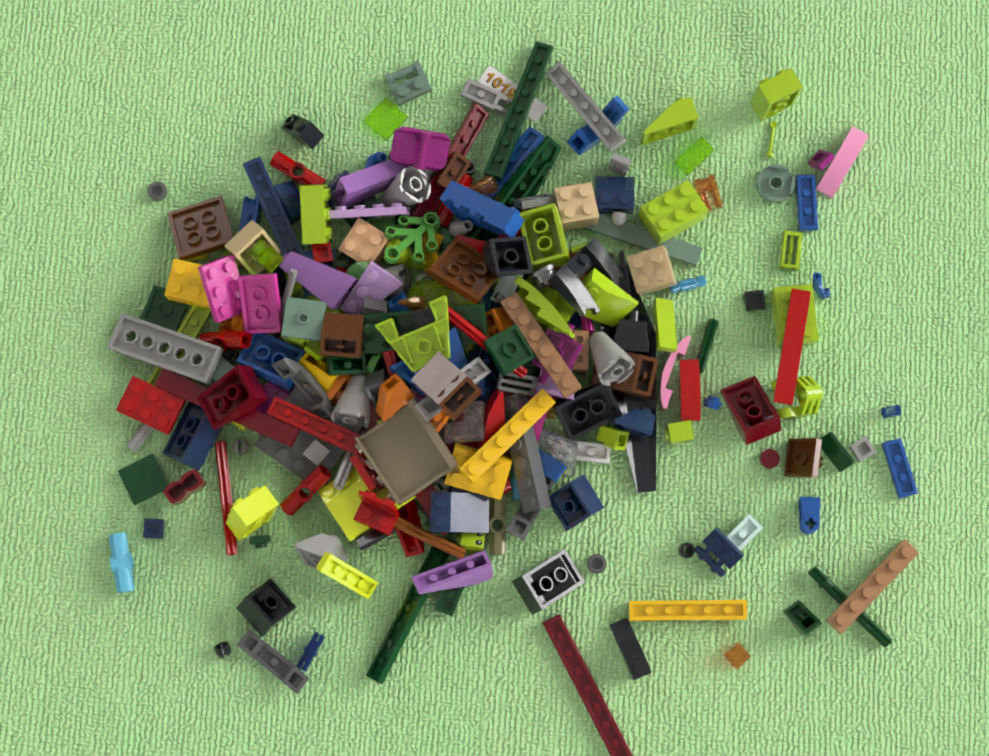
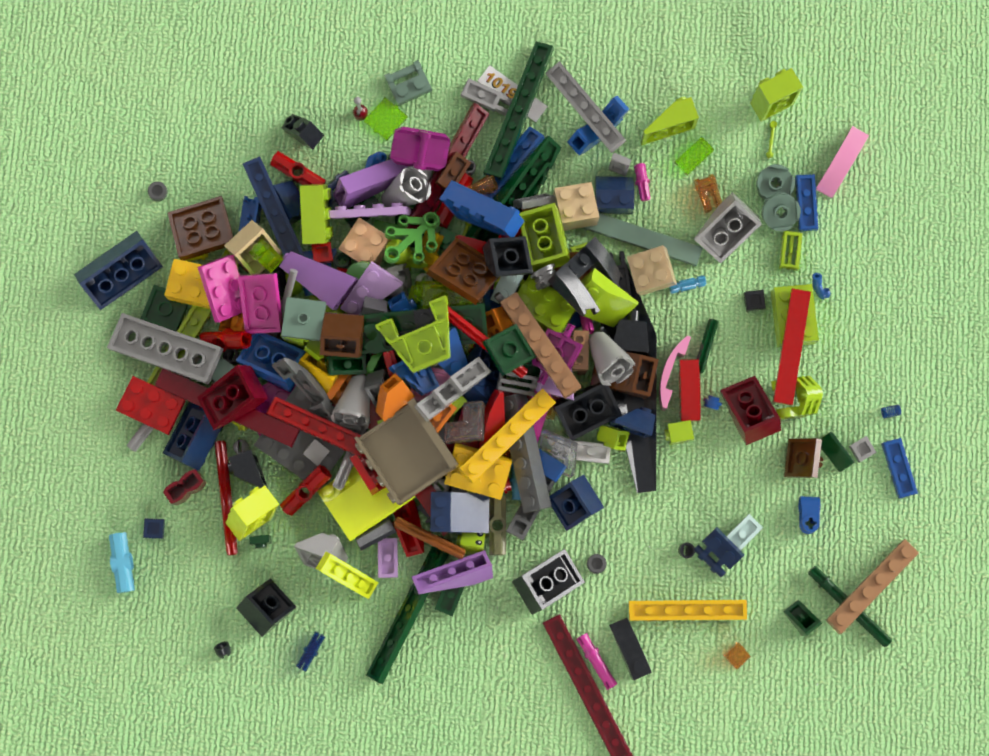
dark green tile [118,453,168,506] -> none
dark grey slope [237,630,310,694] -> none
red bracket [353,490,400,536] -> none
clear orange slope [398,296,427,310] -> none
slope [411,352,482,422] -> none
light grey cone [449,220,473,239] -> none
lime slope [514,276,575,339] -> none
light grey hinge [611,211,627,226] -> none
lime brick [638,180,709,245] -> none
lime tile [653,298,677,353] -> none
dark red tile [760,449,780,469] -> none
magenta tile [808,149,834,171] -> none
none -> dark blue slope [74,231,163,311]
none -> black slope [227,449,269,490]
none -> dark red hinge [353,97,368,121]
none -> lavender plate [378,538,398,578]
none -> dark pink pin [576,633,618,690]
none -> dark pink axle [634,163,650,201]
none -> light grey slope [694,192,762,263]
none -> sand green plate [762,193,801,231]

